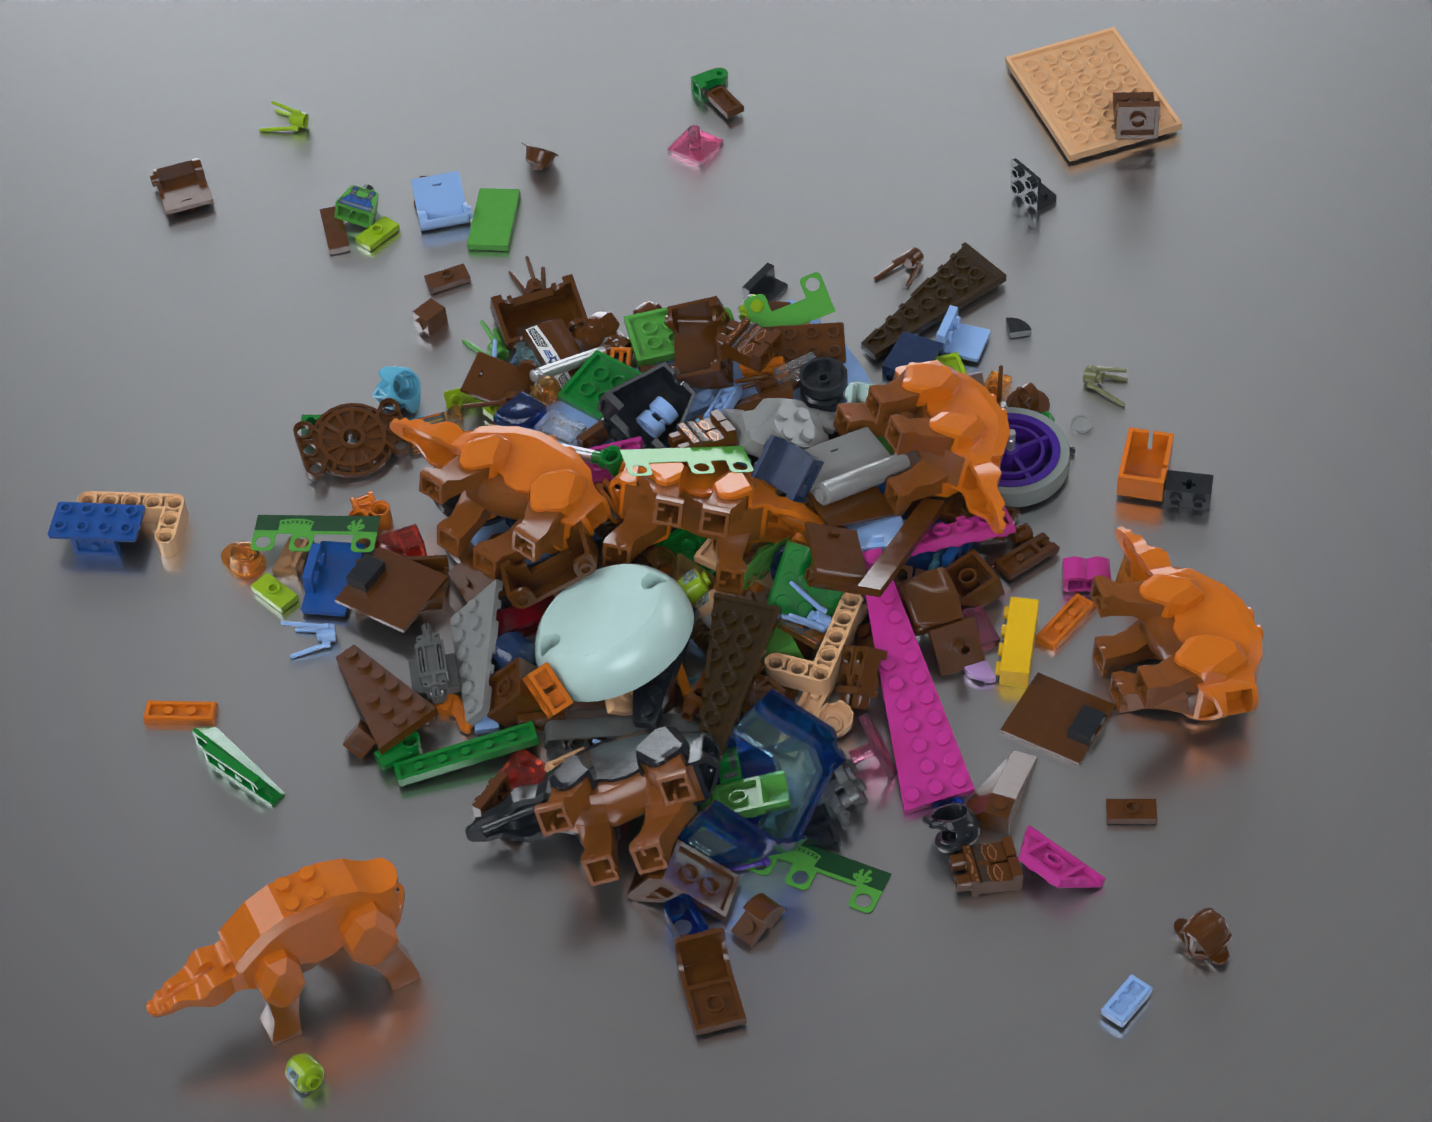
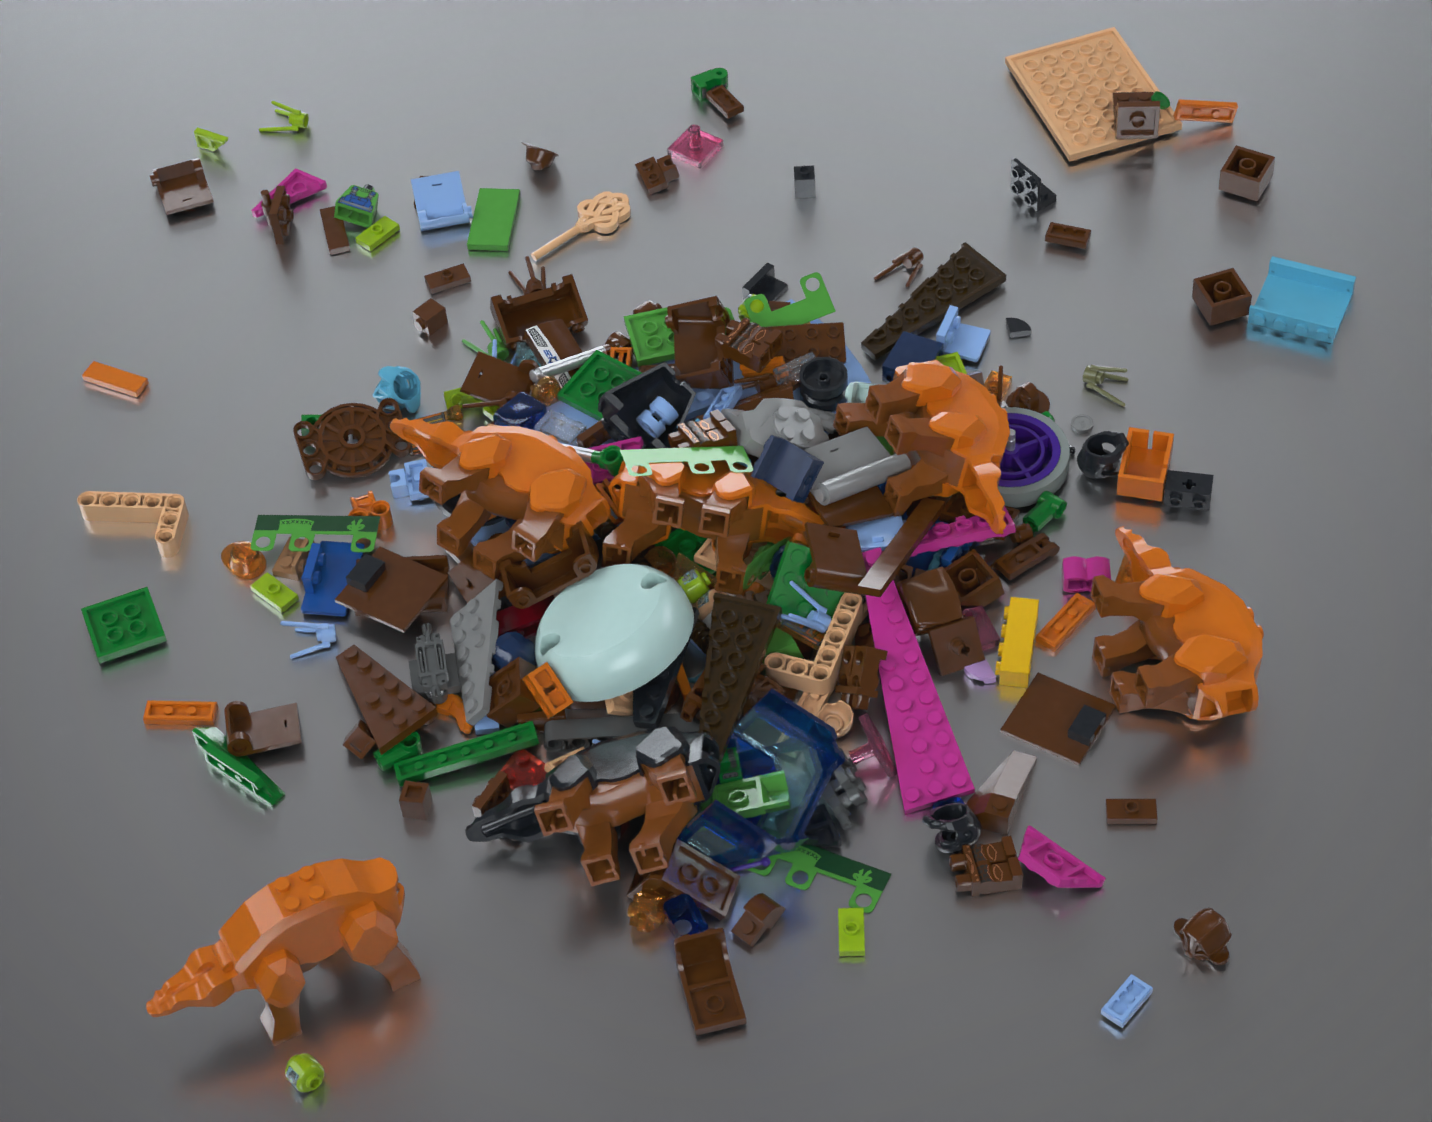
blue bracket [47,502,146,556] -> none
clear red slope [375,524,427,557] -> none
reddish brown brick [572,311,620,351] -> none
none -> green plate [81,587,167,664]
none -> orange tile [82,361,149,398]
none -> lime tile [194,127,229,152]
none -> reddish brown door [224,701,302,757]
none -> dark pink wing [251,168,327,218]
none -> reddish brown plate [261,186,294,244]
none -> light blue plate [389,459,429,501]
none -> reddish brown panel [399,781,433,820]
none -> light nougat piece [531,191,631,261]
none -> clear orange brick [627,891,666,933]
none -> reddish brown plate [635,155,679,195]
none -> brick [794,165,816,199]
none -> lime plate [838,908,865,956]
none -> green piece [1023,491,1067,533]
none -> reddish brown plate [1045,222,1091,249]
none -> black helmet [1077,431,1129,479]
none -> green piece [1151,91,1170,110]
none -> orange tile [1173,99,1238,123]
none -> reddish brown brick [1192,268,1252,326]
none -> reddish brown brick [1219,145,1275,201]
none -> medium azure panel [1248,256,1356,344]

